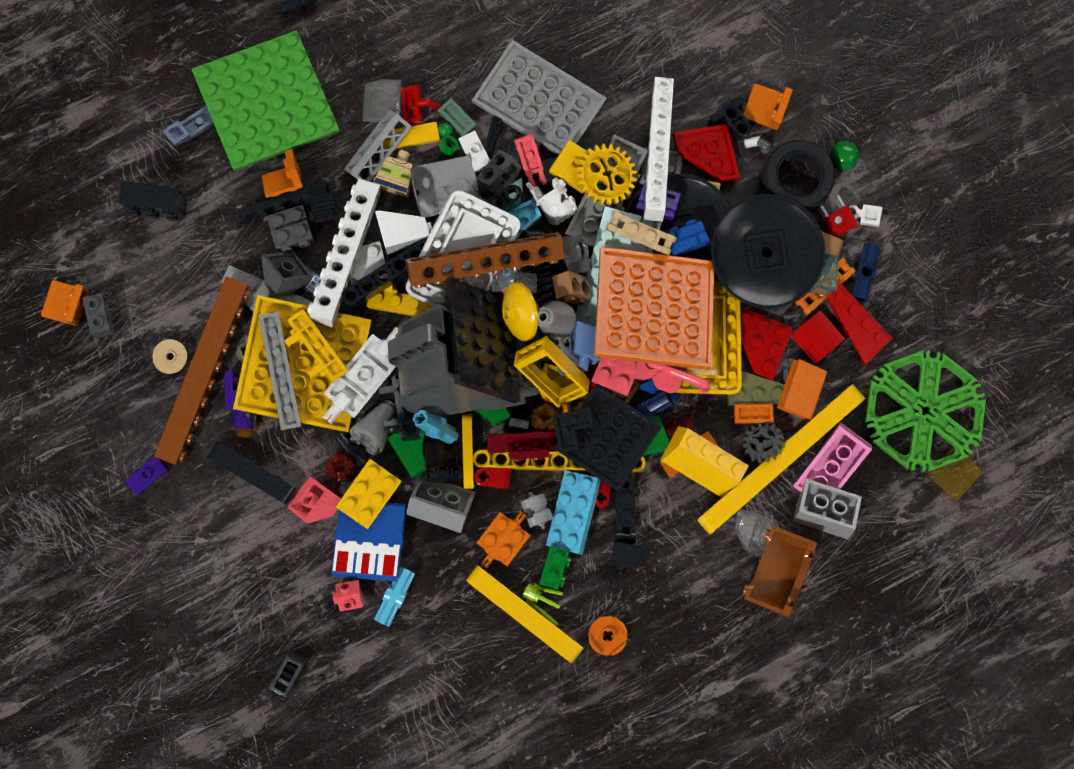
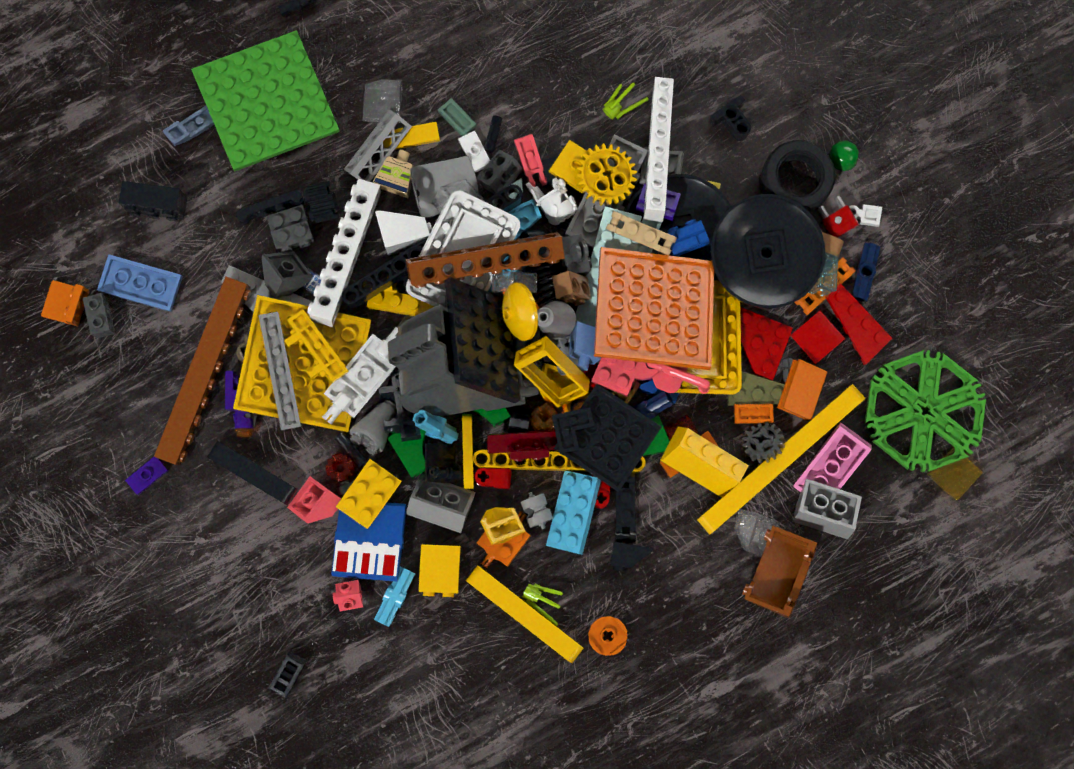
tan piece [152,339,187,374] -> none
orange bracket [262,149,303,198] -> none
white plate [343,242,389,285] -> none
red plate [401,85,441,125] -> none
green plate [438,123,459,155] -> none
light grey plate [472,40,607,156] -> none
green brick [539,546,572,590] -> none
red plate [672,124,740,183] -> none
orange bracket [743,84,793,130] -> none
arm [744,136,772,154] -> none
none -> medium blue plate [97,254,183,312]
none -> yellow panel [419,544,461,597]
none -> yellow slope [480,507,525,545]
none -> lime plant [602,83,648,120]

